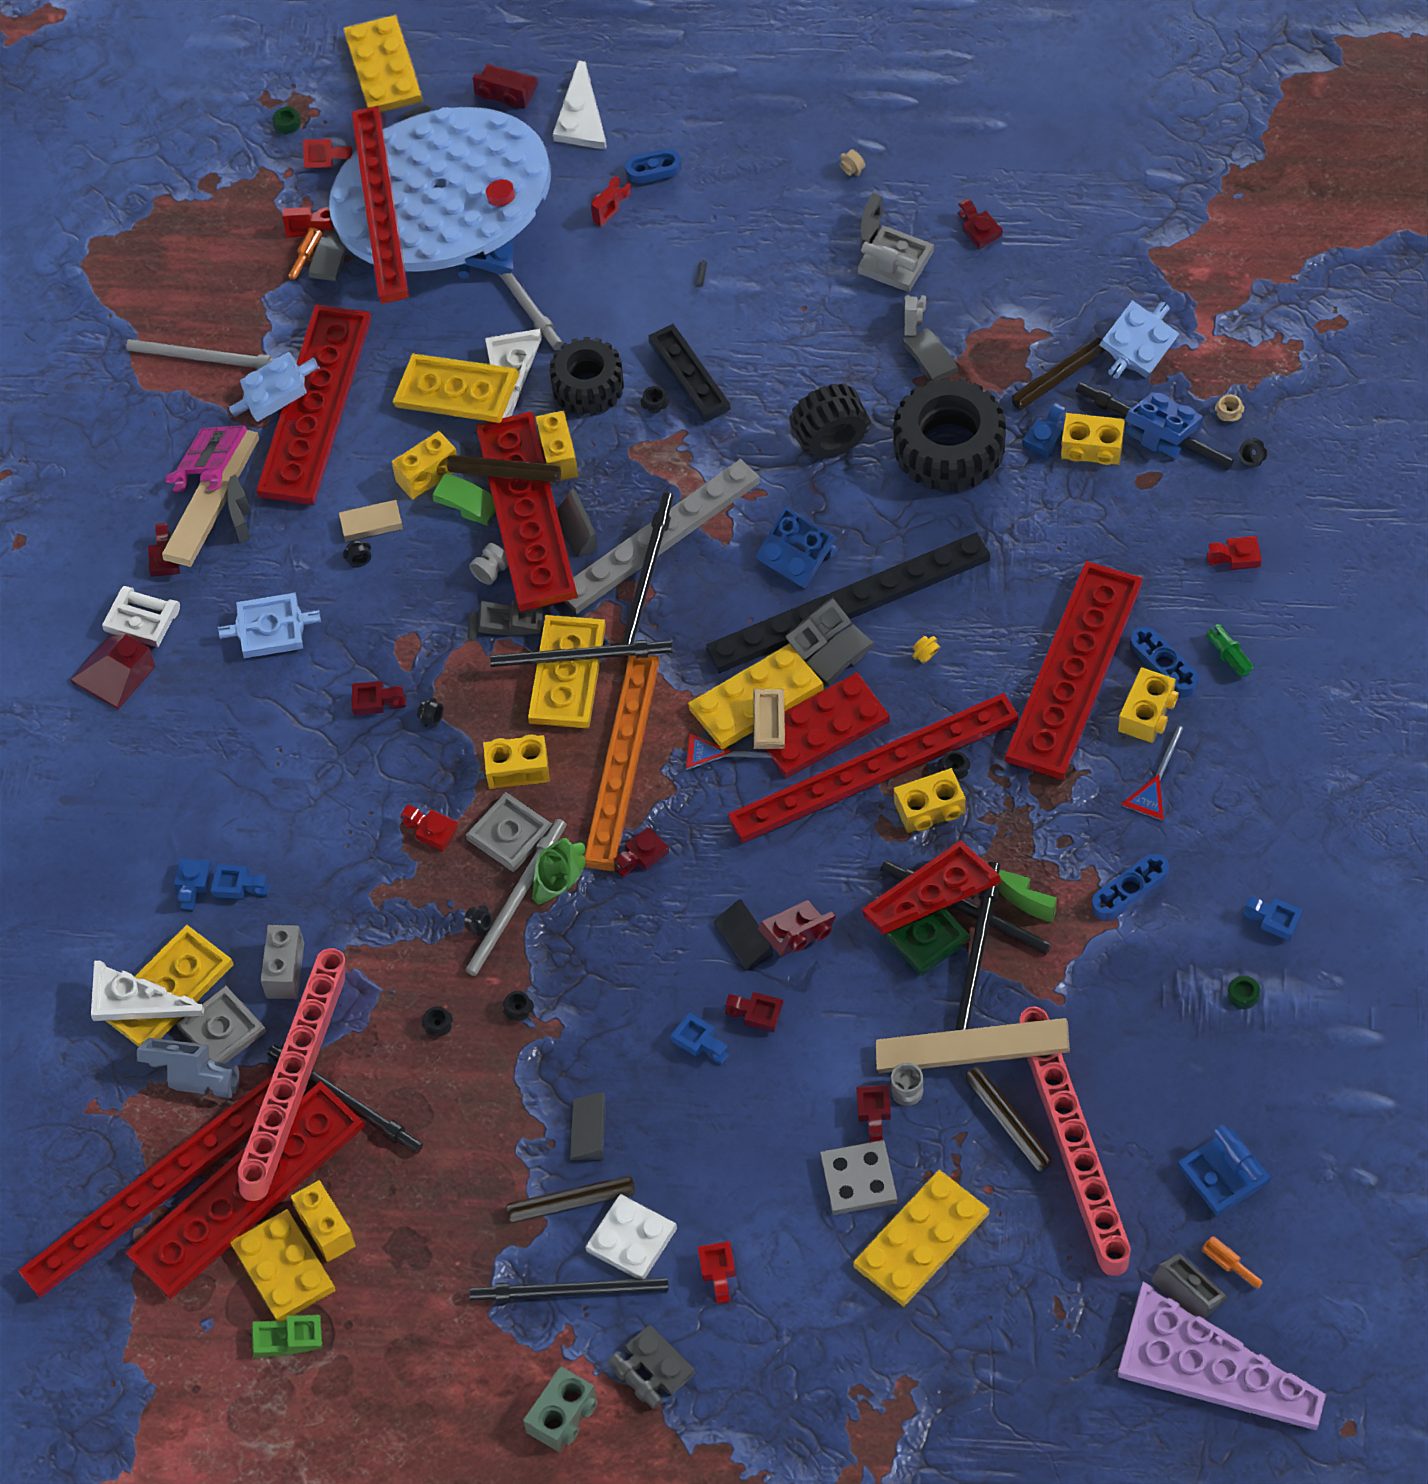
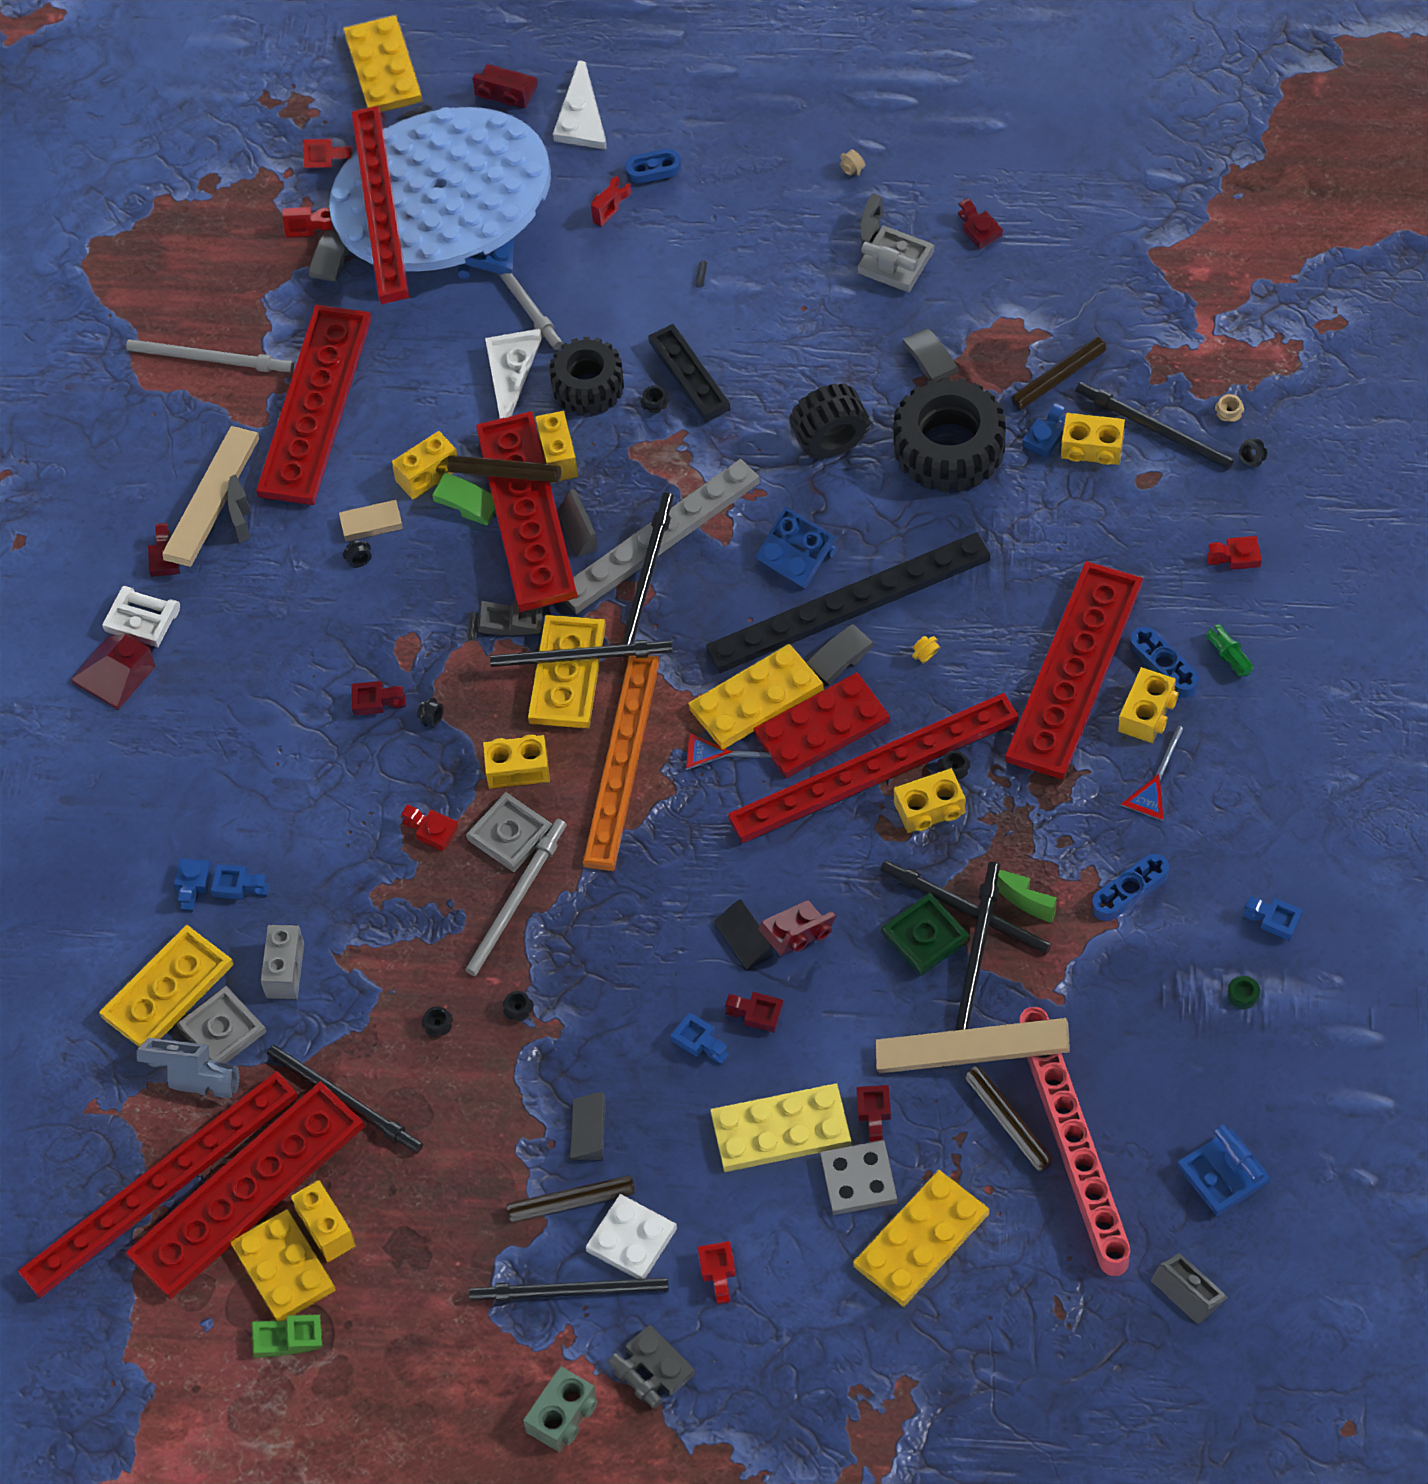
white wing [91,961,204,1021] -> none
dark pink flag [165,425,248,492] -> none
light blue plate [218,593,321,658] -> none
light blue plate [229,352,319,422] -> none
coral beam [238,948,345,1201] -> none
dark green tile [273,107,301,134] -> none
orange axle [289,228,323,280] -> none
yellow plate [393,353,519,423] -> none
black plate [464,905,493,936] -> none
light grey wheel [469,543,509,585] -> none
red tile [485,179,515,206] -> none
bright green hat [532,838,586,905] -> none
dark red plate [614,827,669,877] -> none
tan tile [753,689,785,749] -> none
dark grey slope [785,597,851,660] -> none
red wing [862,840,1001,935] -> none
light grey wheel [891,1063,923,1106] -> none
light grey plate [904,295,926,336] -> none
light blue plate [1099,300,1180,379] -> none
lavender wing [1118,1282,1326,1430] -> none
blue plate [1124,392,1204,459] -> none
orange axle [1202,1236,1263,1289] -> none
none -> light yellow plate [711,1083,851,1172]

